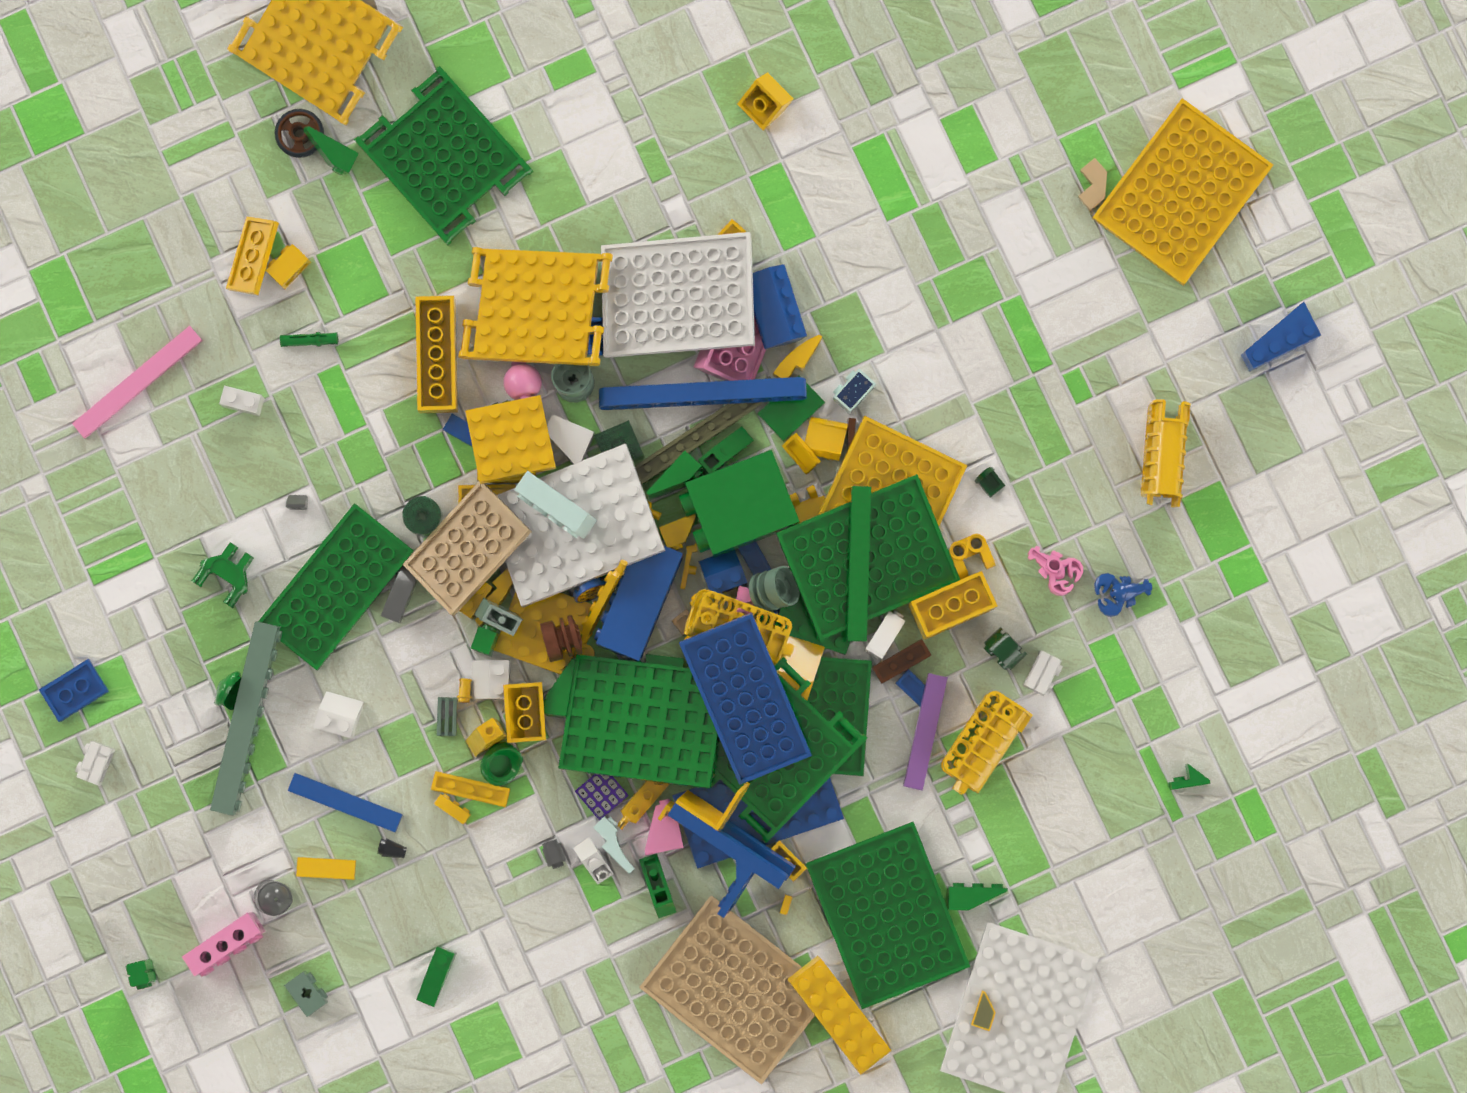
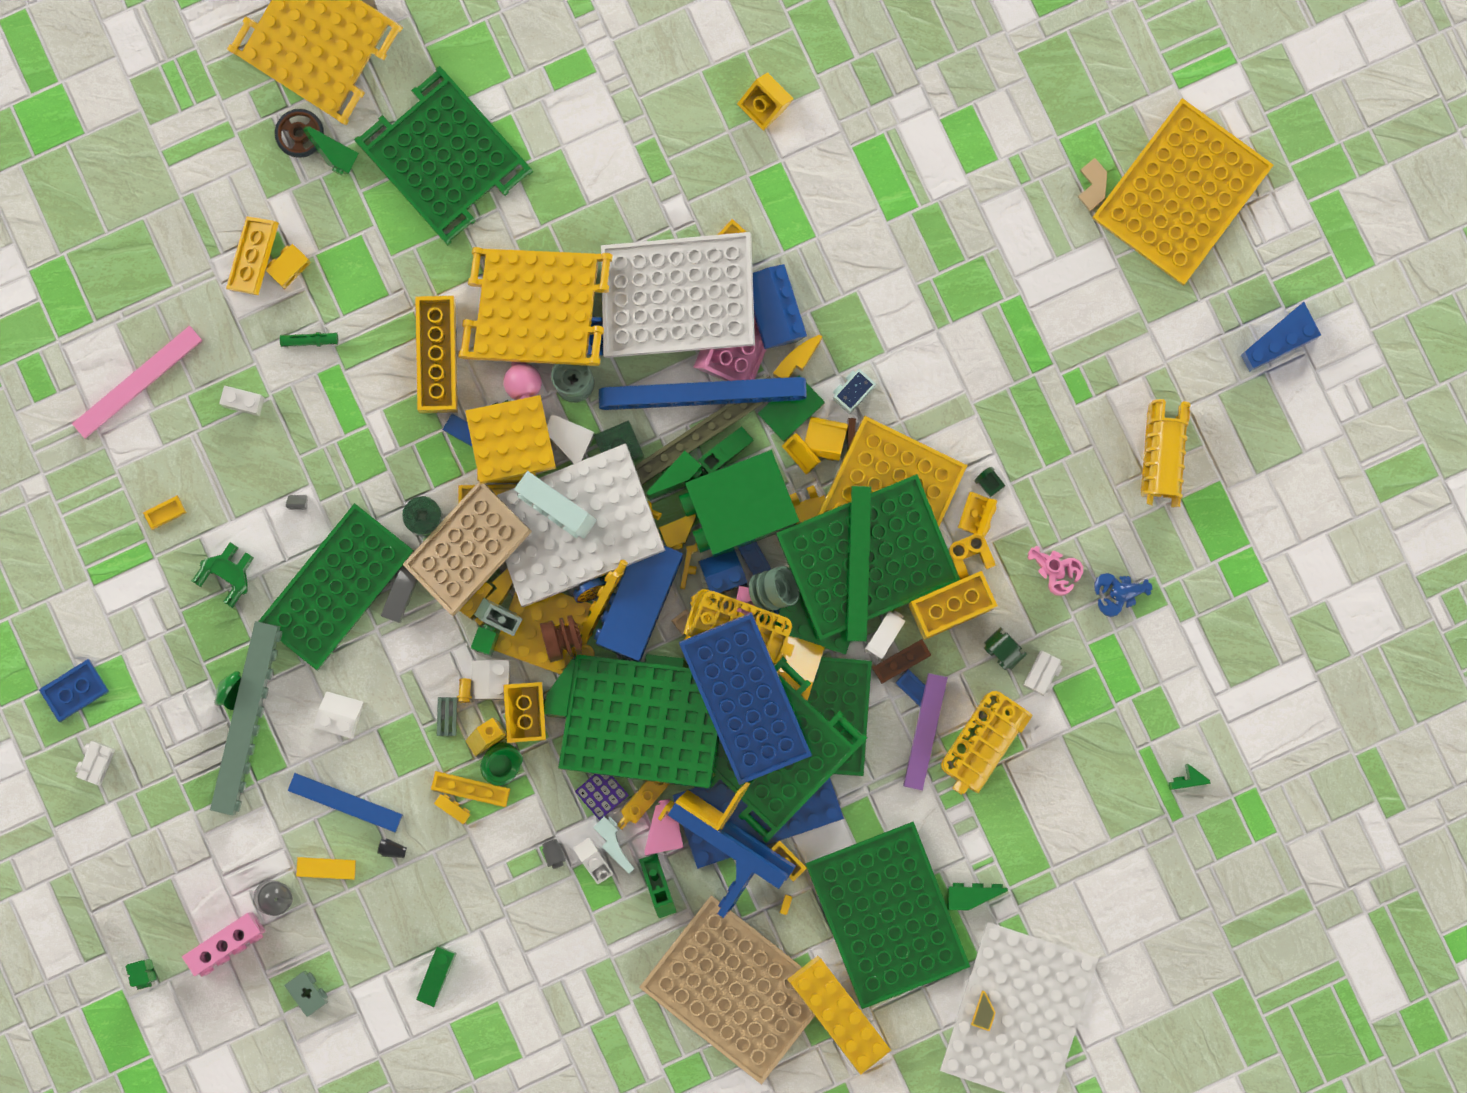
none -> yellow tile [143,495,187,530]
none -> yellow bracket [958,492,997,536]

